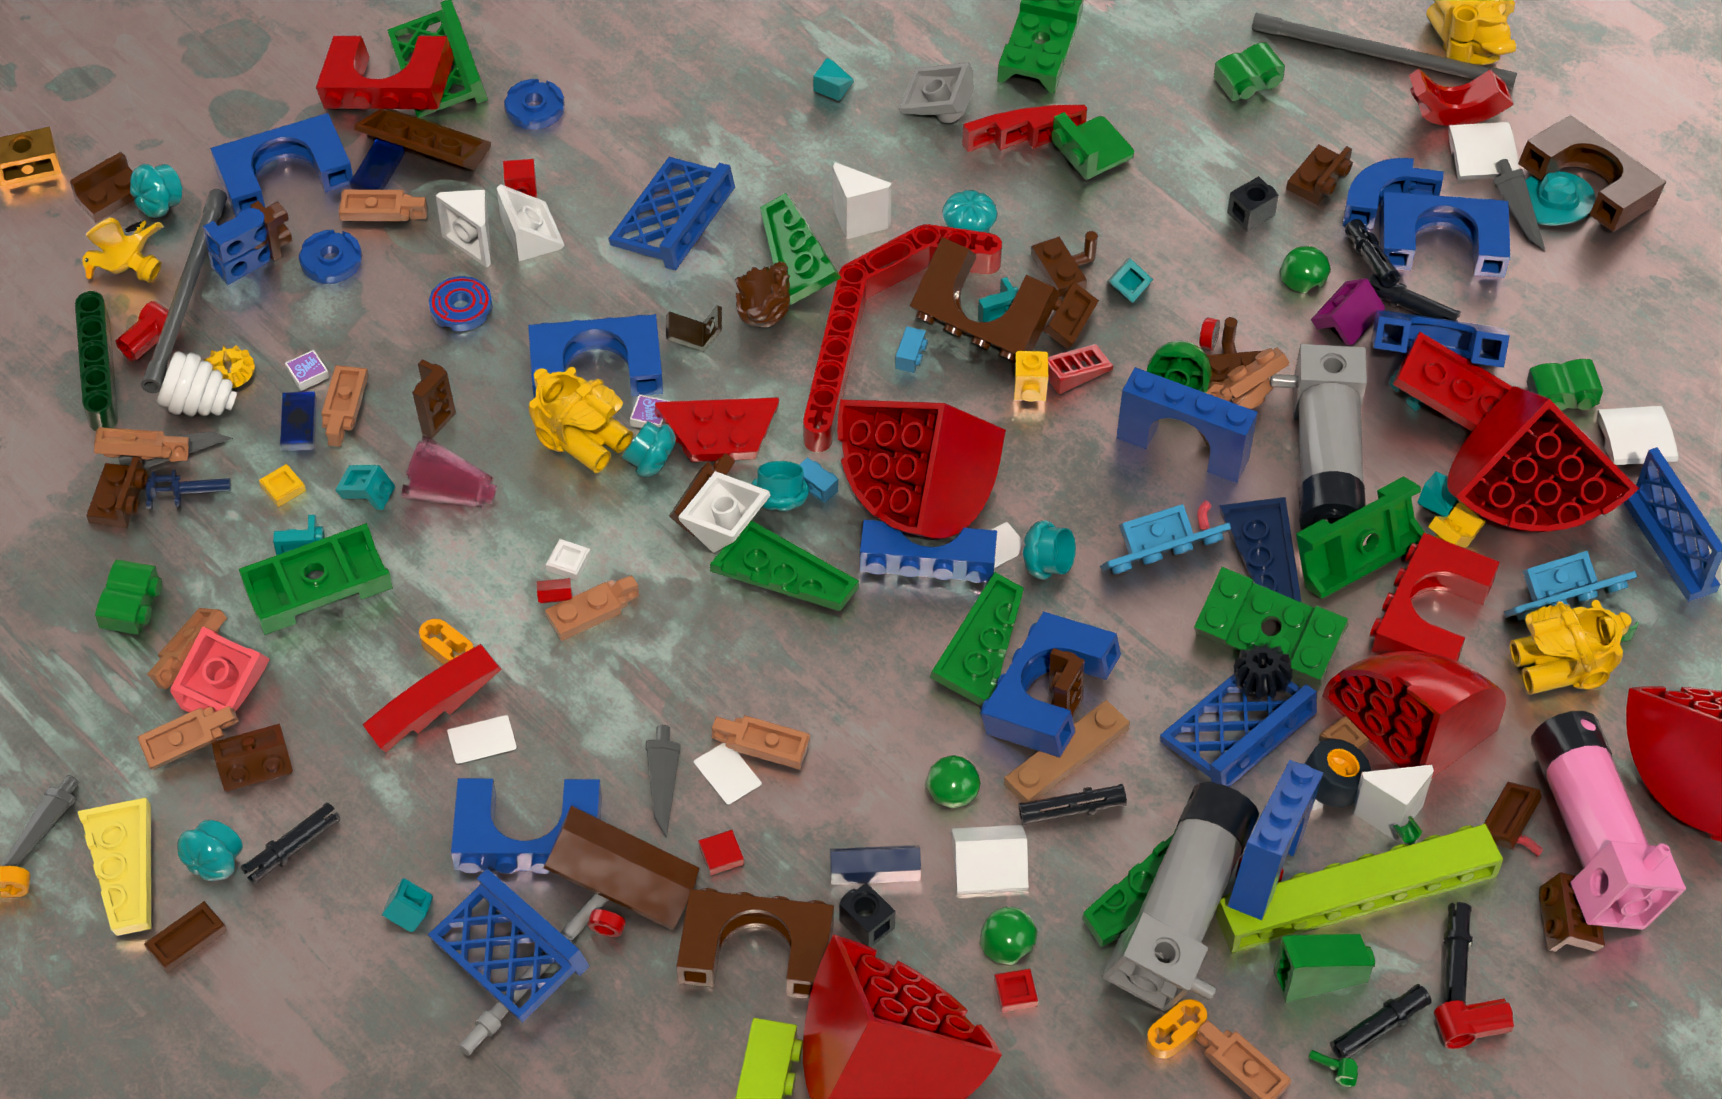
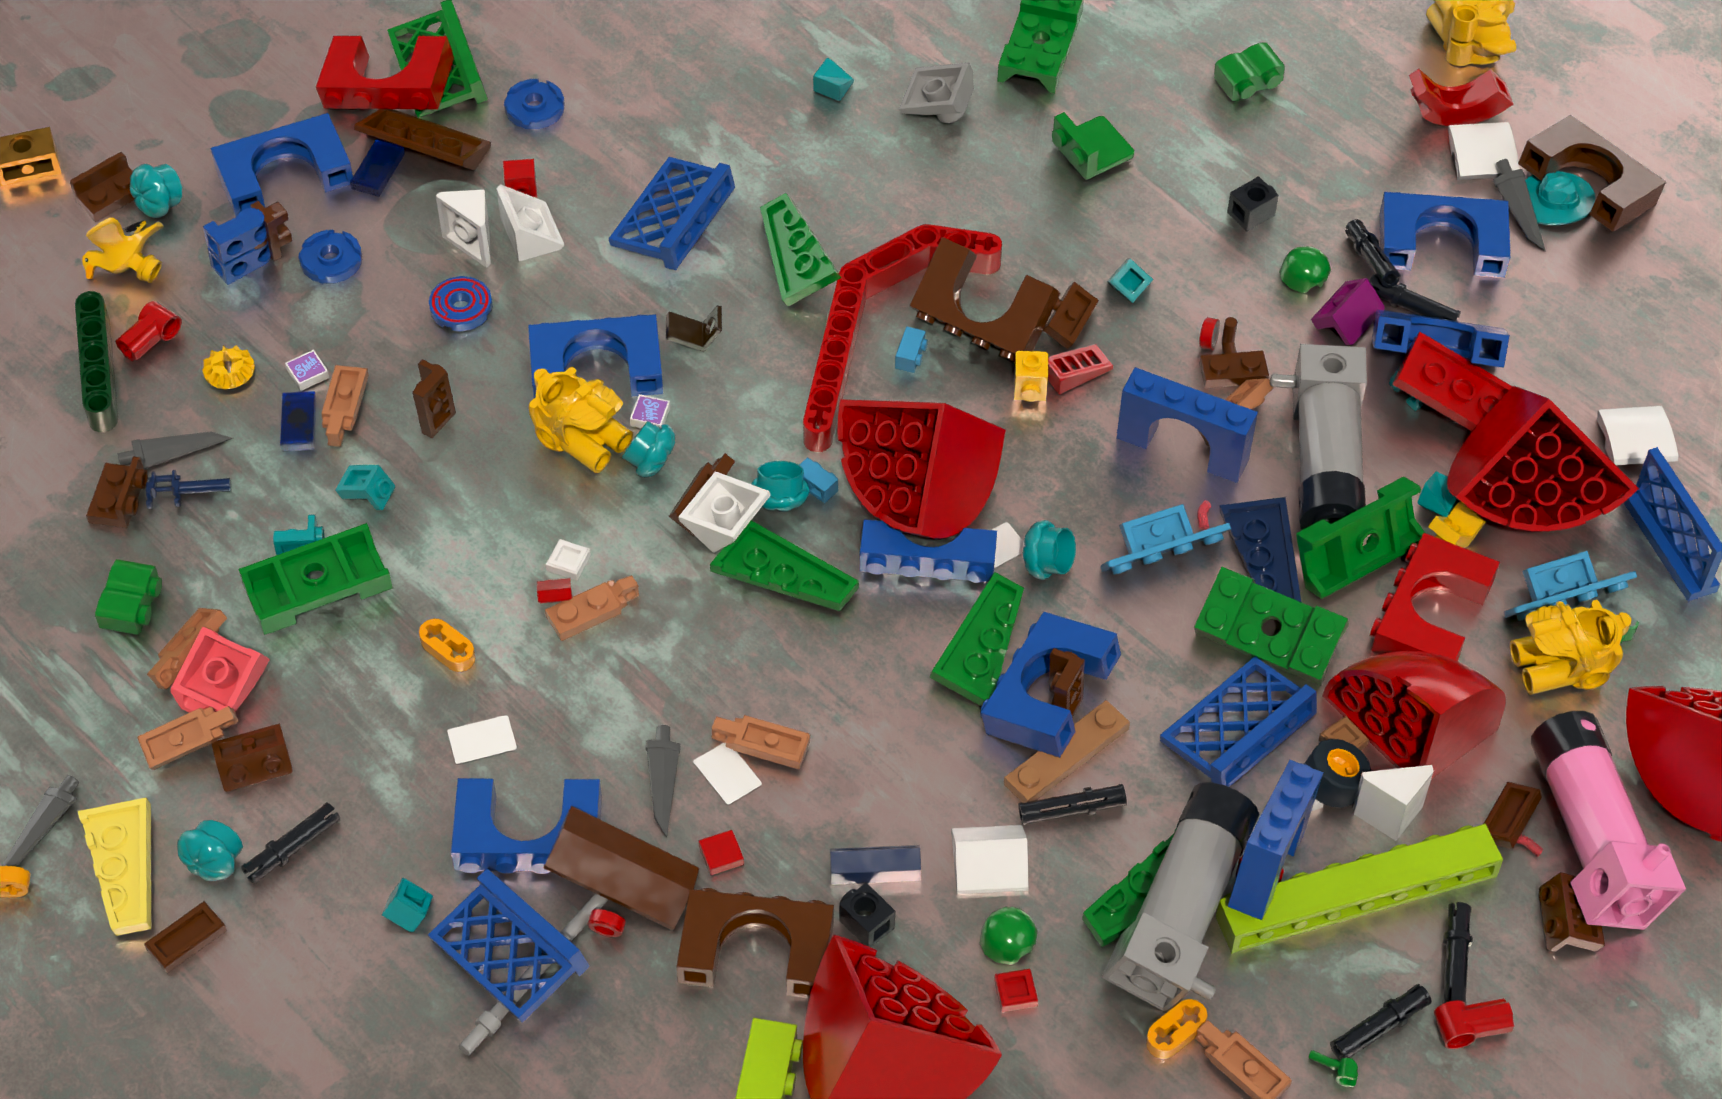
nougat hinge [94,427,189,462] -> none
dark grey piece [141,189,227,393] -> none
white piece [157,351,237,417] -> none
yellow tile [259,464,306,508] -> none
nougat hinge [338,189,428,221] -> none
red slope [362,644,502,753] -> none
clear pink cone [401,435,497,508] -> none
red wing [654,397,779,462] -> none
reddish brown hair [735,261,790,328] -> none
white slope [833,162,892,239] -> none
green hair [925,755,981,809] -> none
teal piece [942,190,998,233] -> none
red slope [962,104,1087,152] -> none
teal bracket [978,277,1018,322] -> none
reddish brown plate [1031,231,1098,297] -> none
green cylinder [1147,340,1212,393] -> none
nougat hinge [1202,347,1290,401] -> none
black gear [1234,642,1293,701] -> none
dark grey piece [1252,12,1517,90] -> none
green slope [1273,934,1375,1003] -> none
reddish brown bracket [1286,144,1353,205] -> none
blue arch [1342,158,1444,230] -> none
green hand [1393,816,1422,845] -> none
green brick [1526,359,1603,411] -> none

